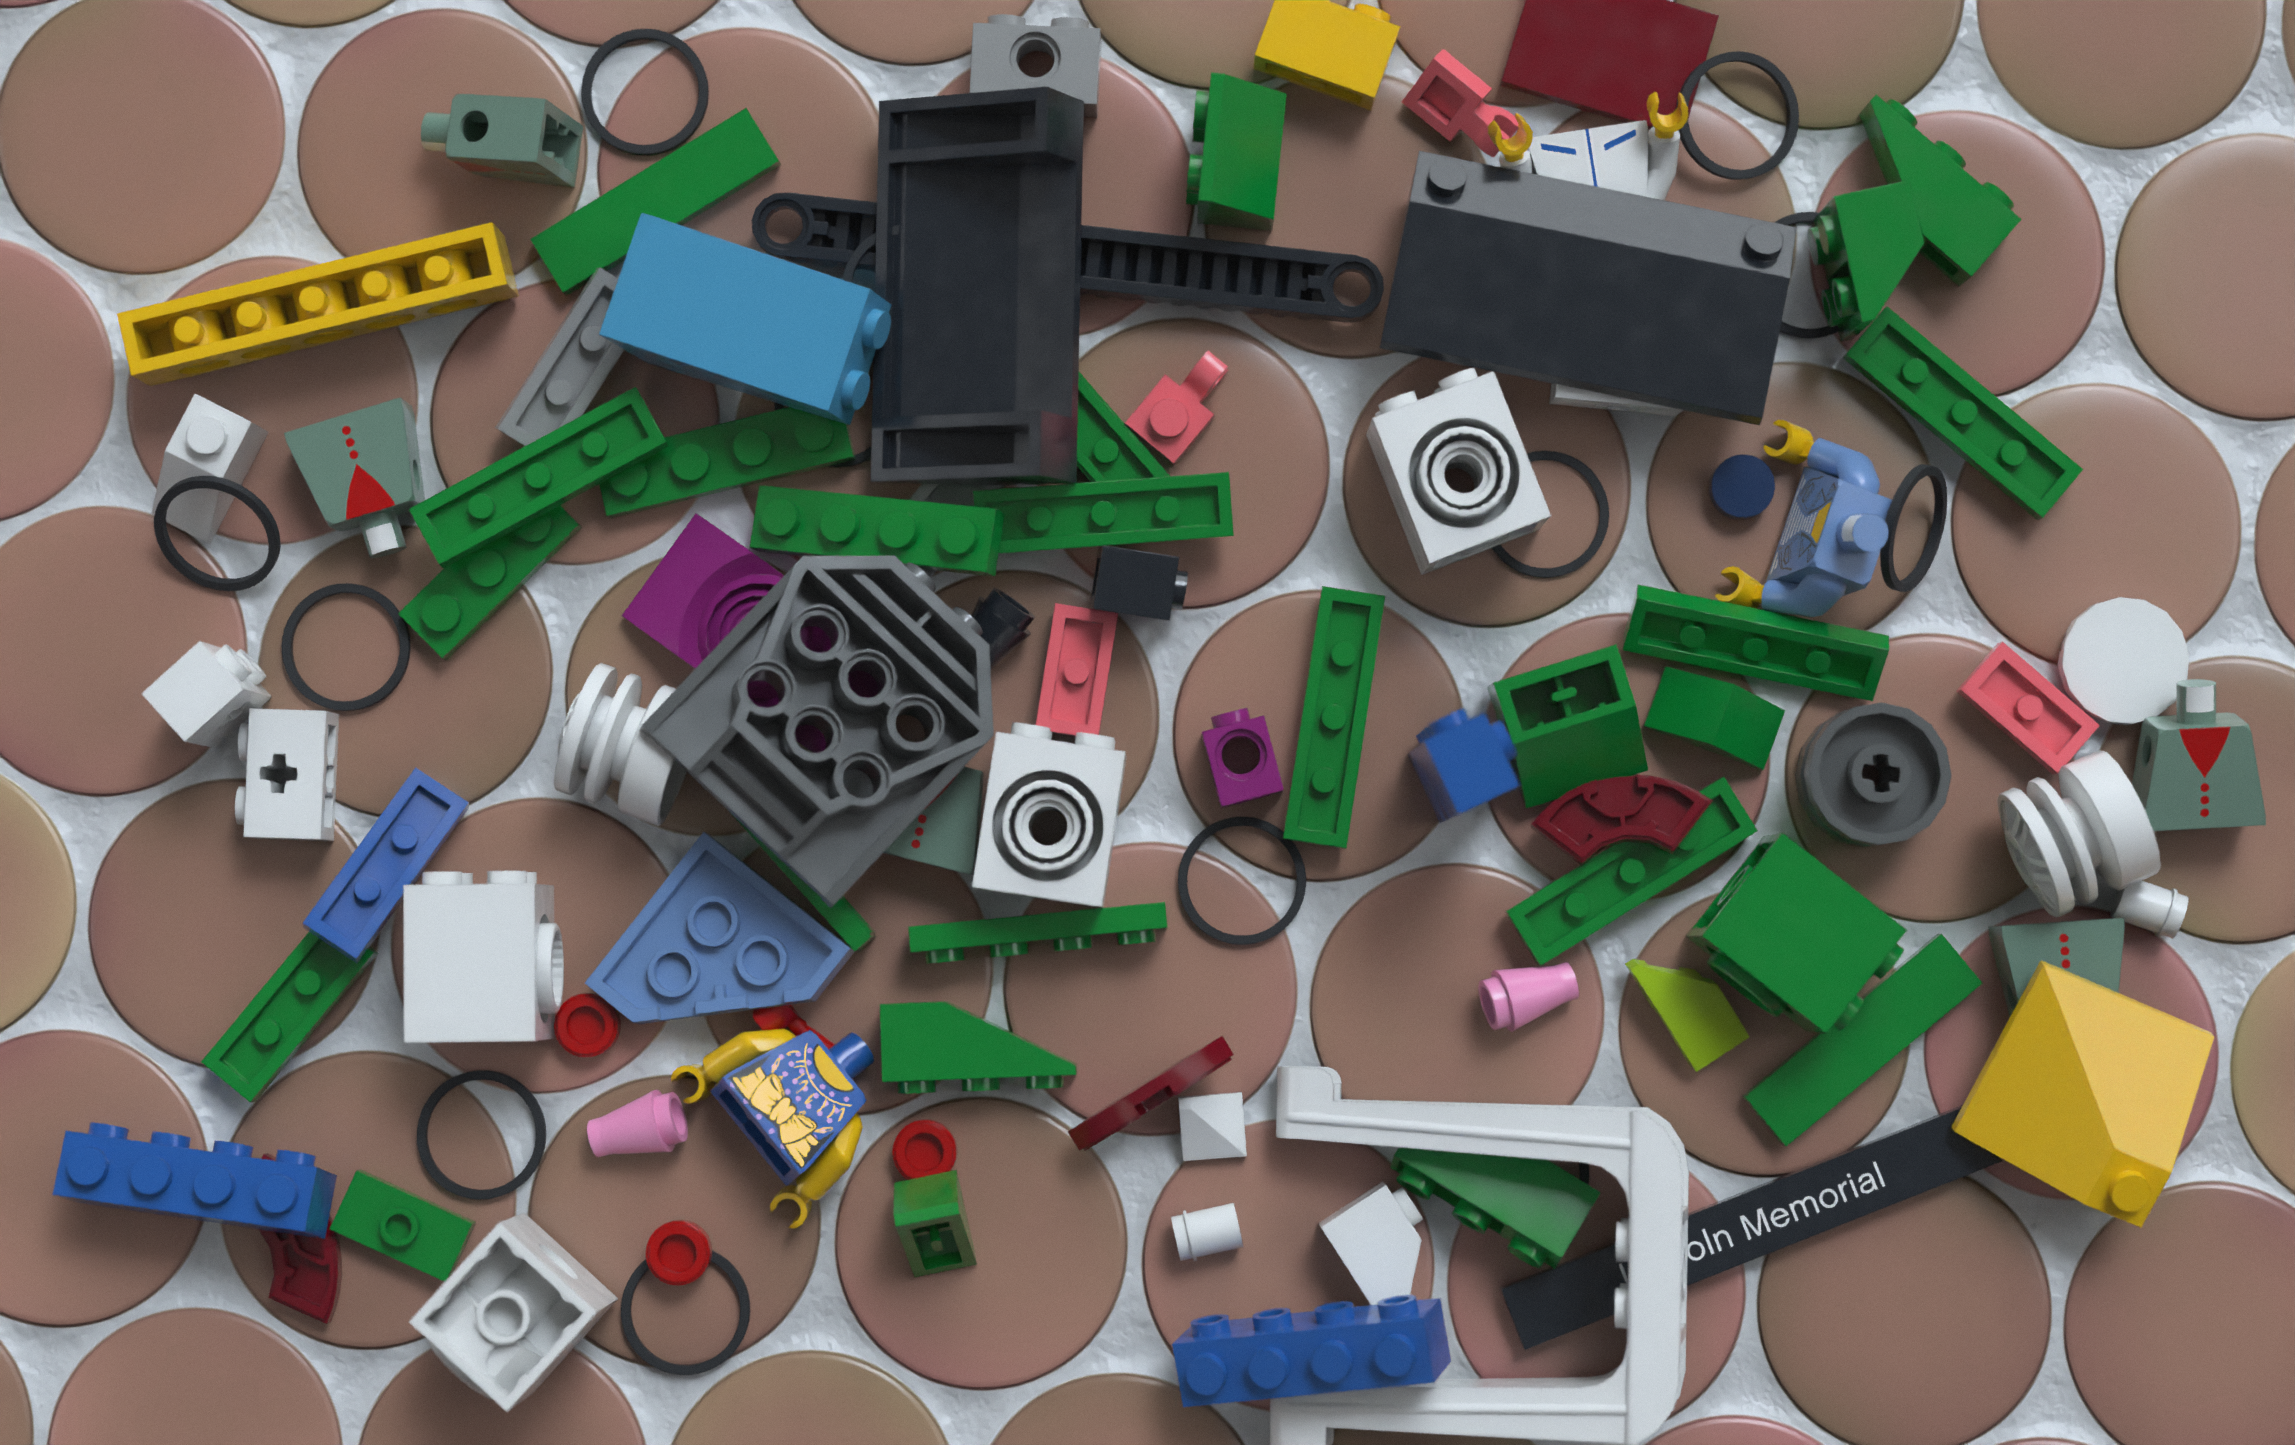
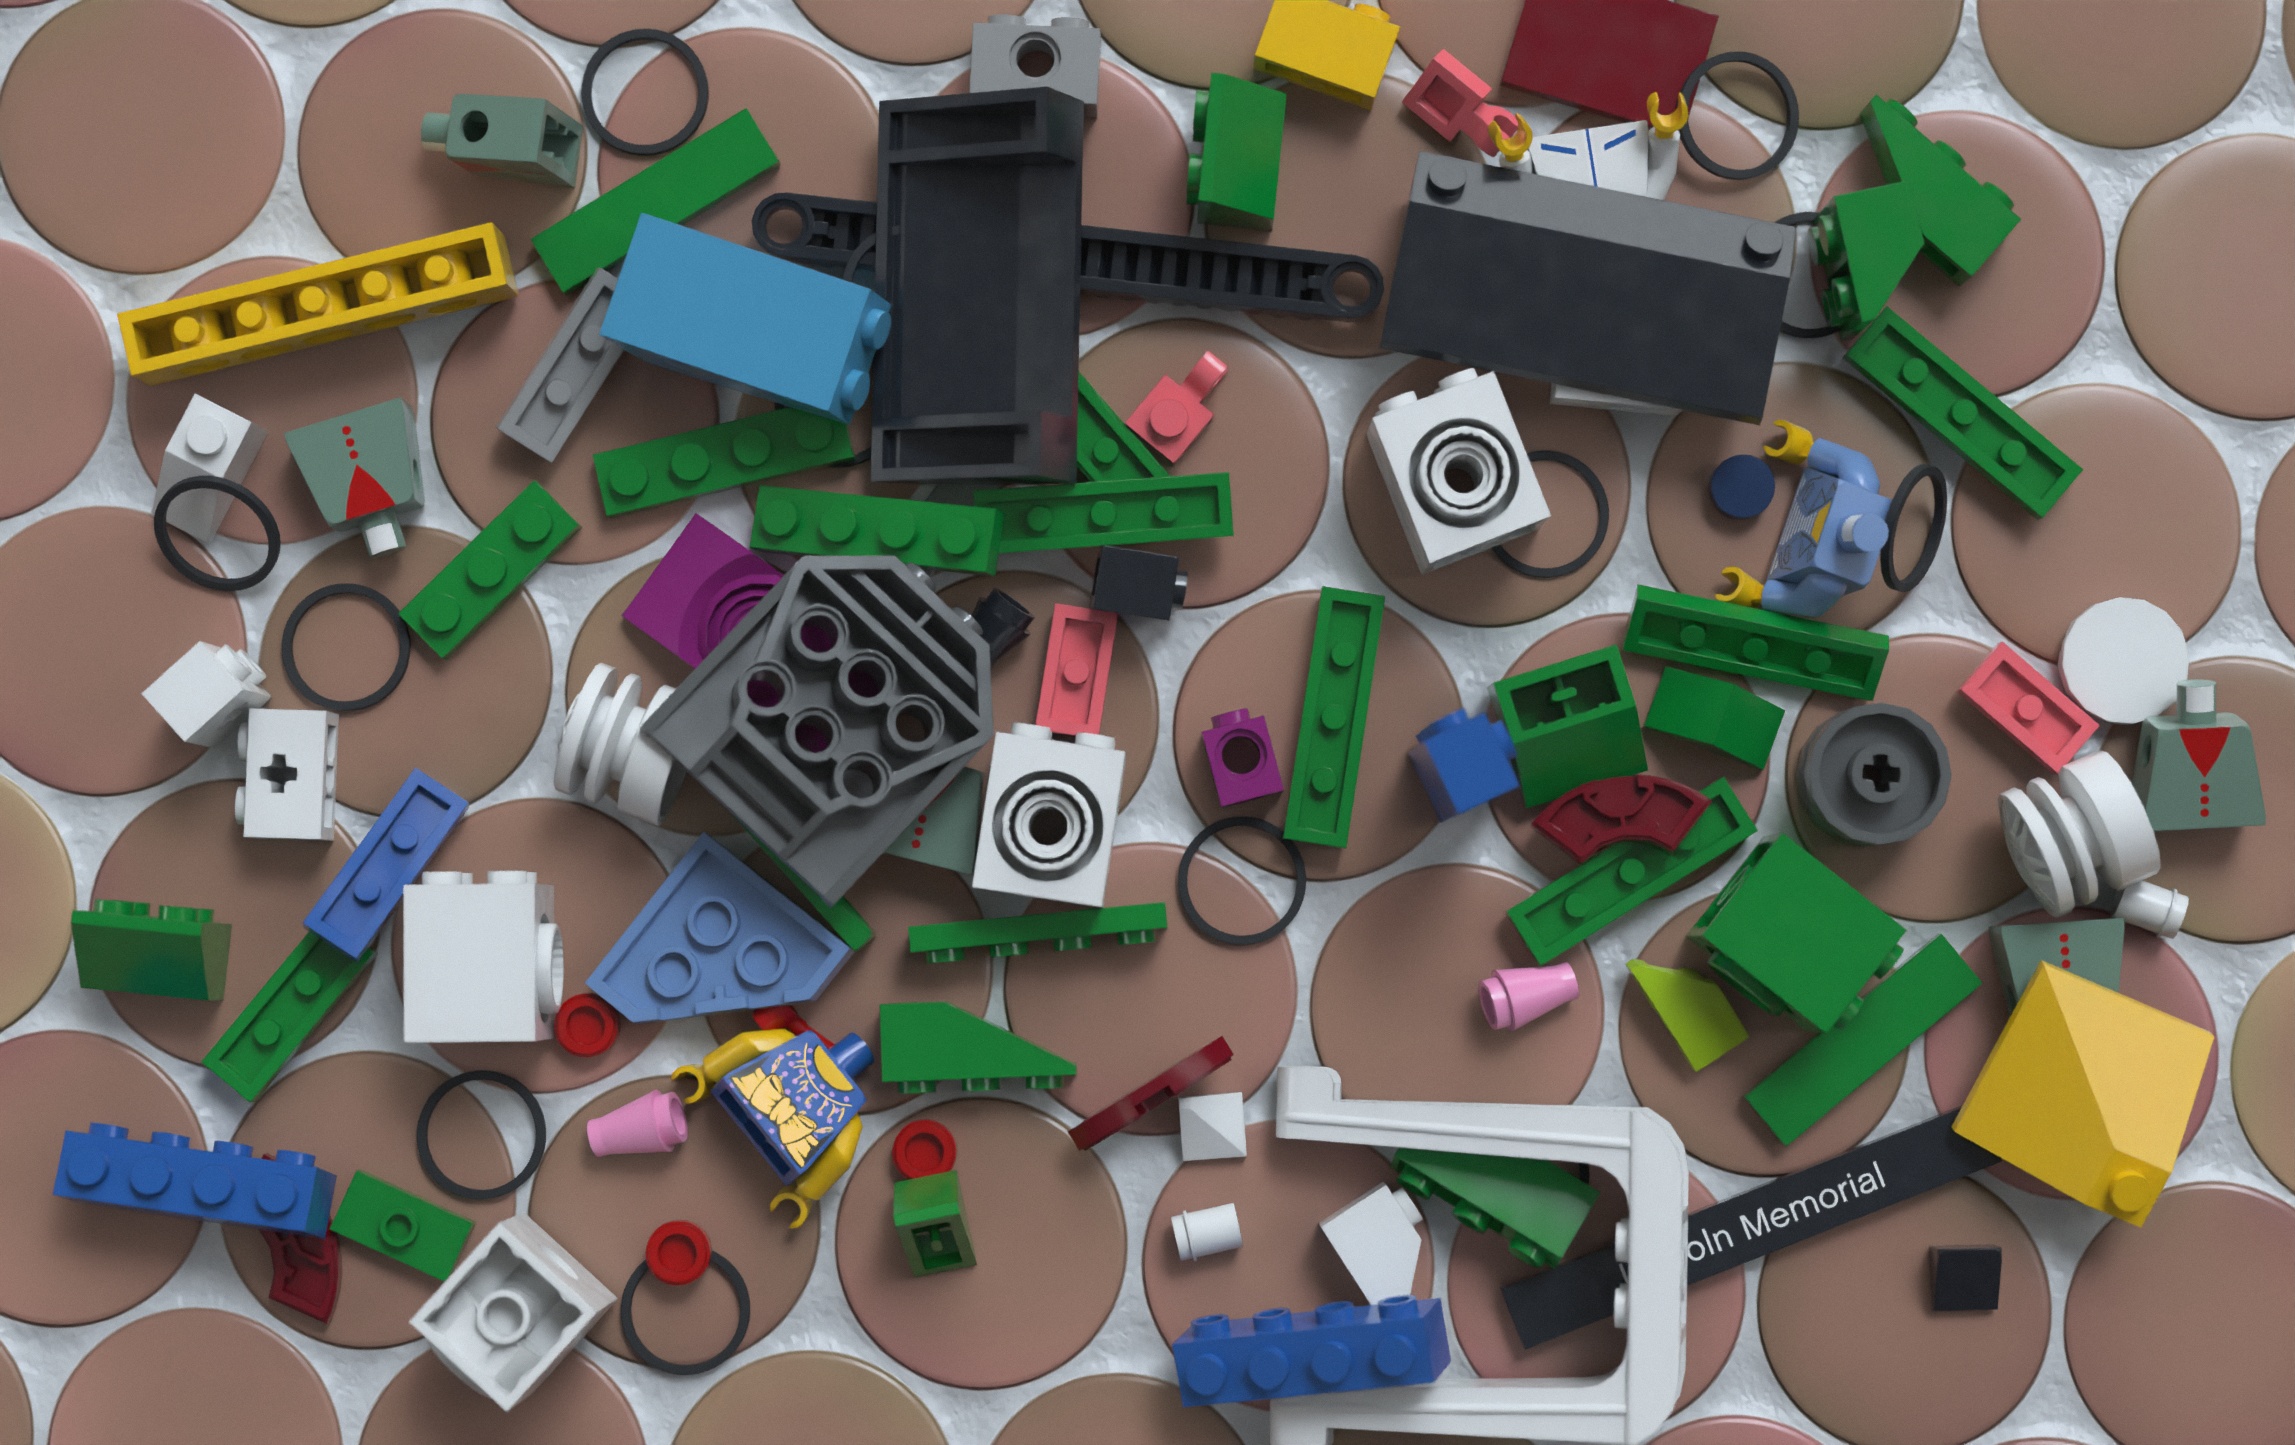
green plate [409,387,669,568] -> none
none -> green slope [71,899,232,1001]
none -> black slope [1929,1244,2002,1311]

